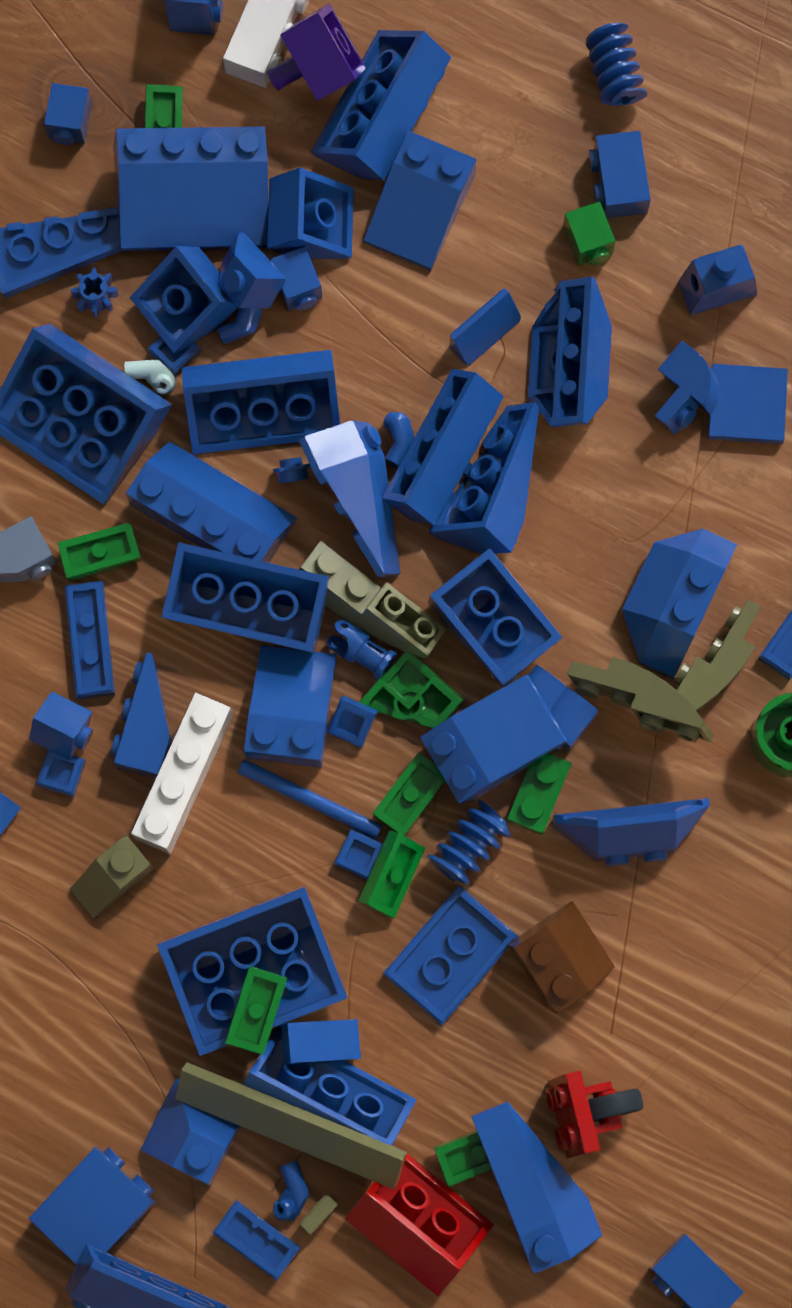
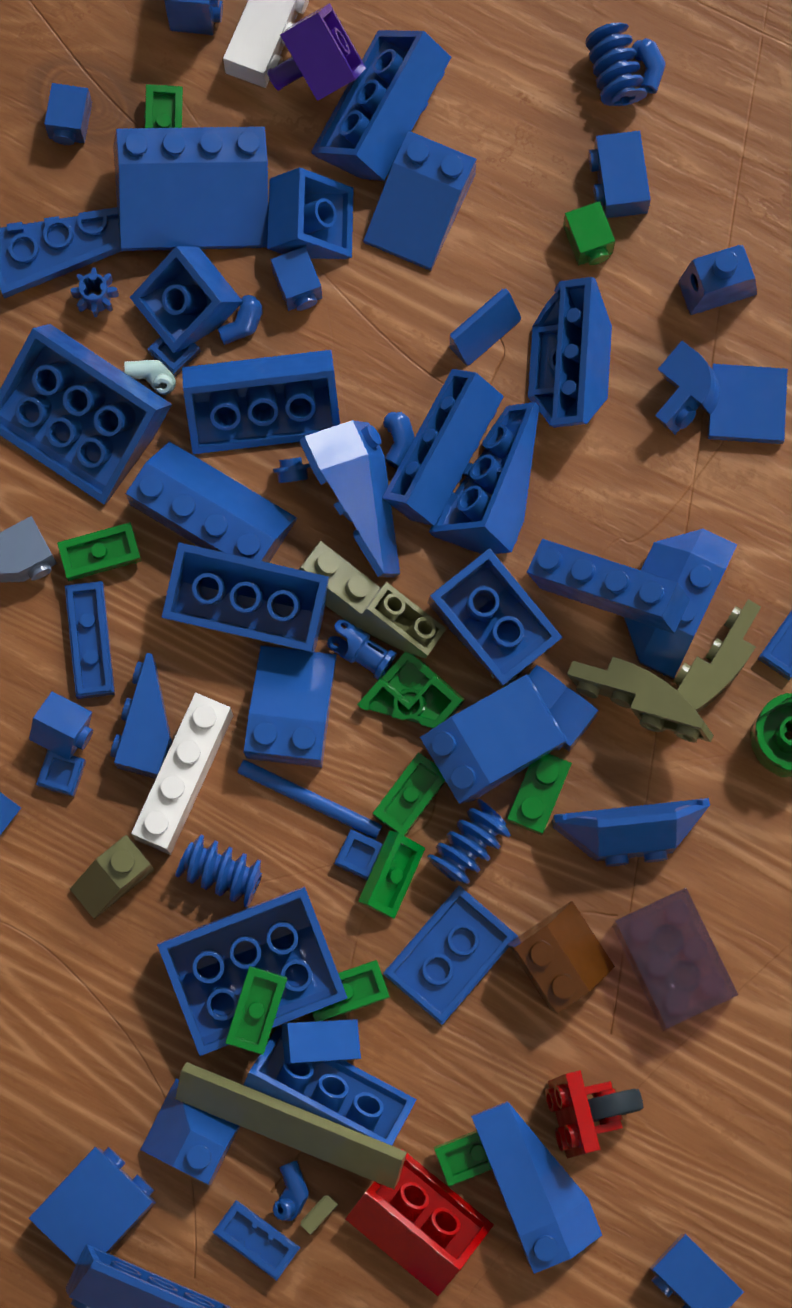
blue slope [217,232,287,308] -> none
blue tile [327,695,378,748] -> none
none -> blue piece [175,834,262,908]
none -> green plate [312,960,390,1022]
none -> blue brick [527,539,690,634]
none -> brick [612,888,738,1032]
none -> blue arm [632,38,666,94]

